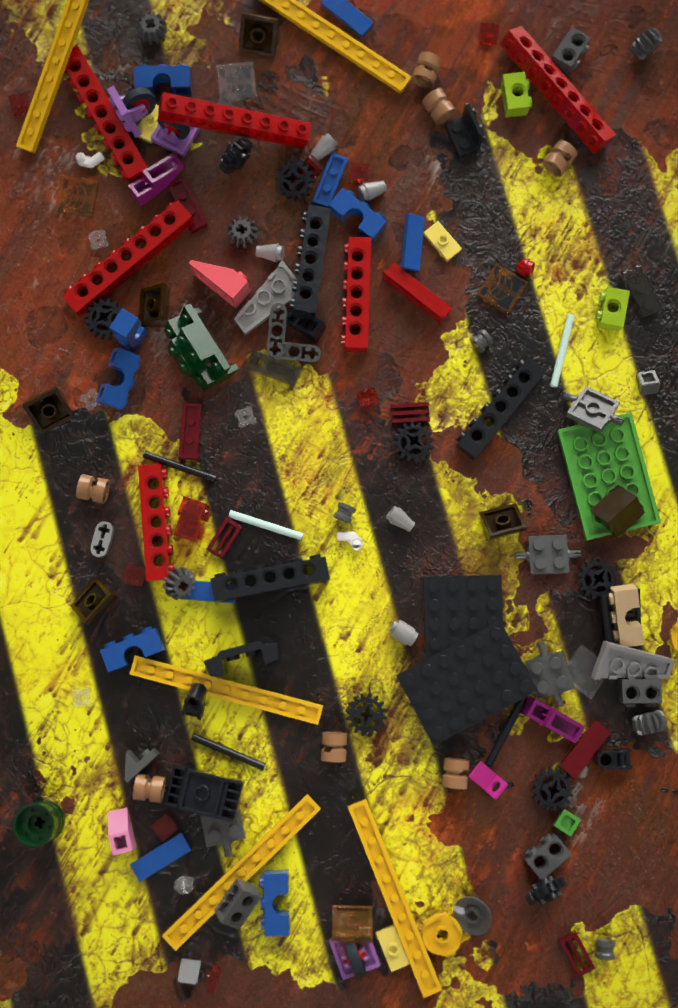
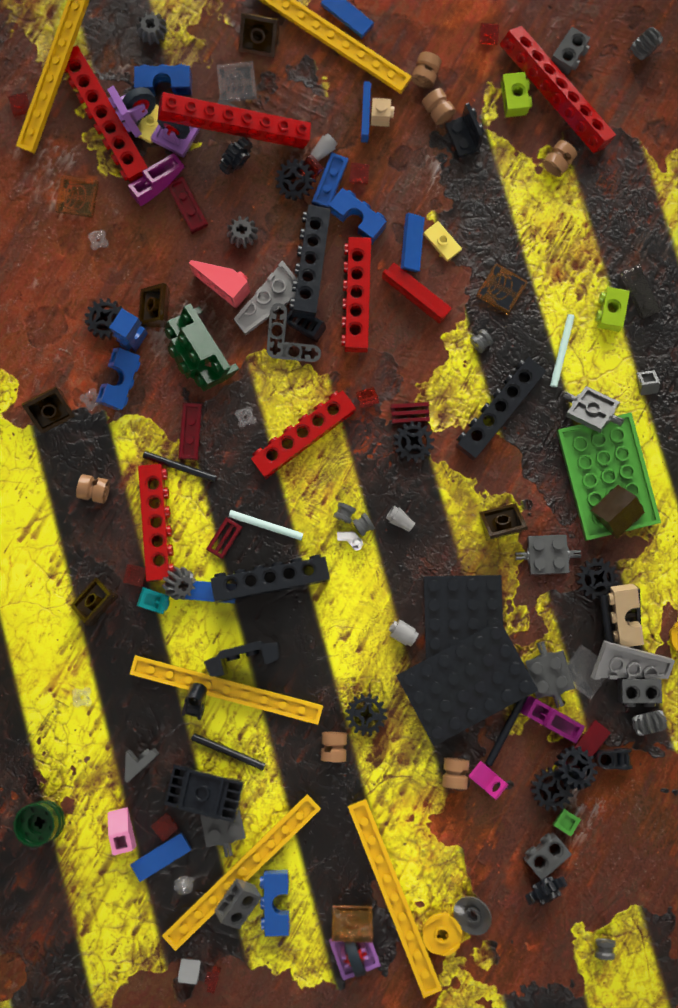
red brick [62,200,195,318] -> none
white arm [76,151,105,168] -> none
light grey beam [90,521,114,558] -> none
blue arch [100,626,166,672] -> none
medium nougat wheel [133,773,166,803] -> none
clear red brick [174,496,212,544] -> none
clear smoke plate [246,350,302,387] -> none
light grey cone [256,243,284,262] -> none
light grey cone [358,181,387,202] -> none
light yellow plate [376,924,410,972] -> none
red plate [516,258,535,277] -> none
dark red tile [557,930,595,978] -> none
none -> teal bracket [137,587,170,614]
none -> red brick [251,390,356,479]
none -> dark grey wheel [352,513,375,537]
none -> blue tile [361,81,371,143]
none -> tan brick [371,98,394,127]
none -> black gear [554,746,598,791]

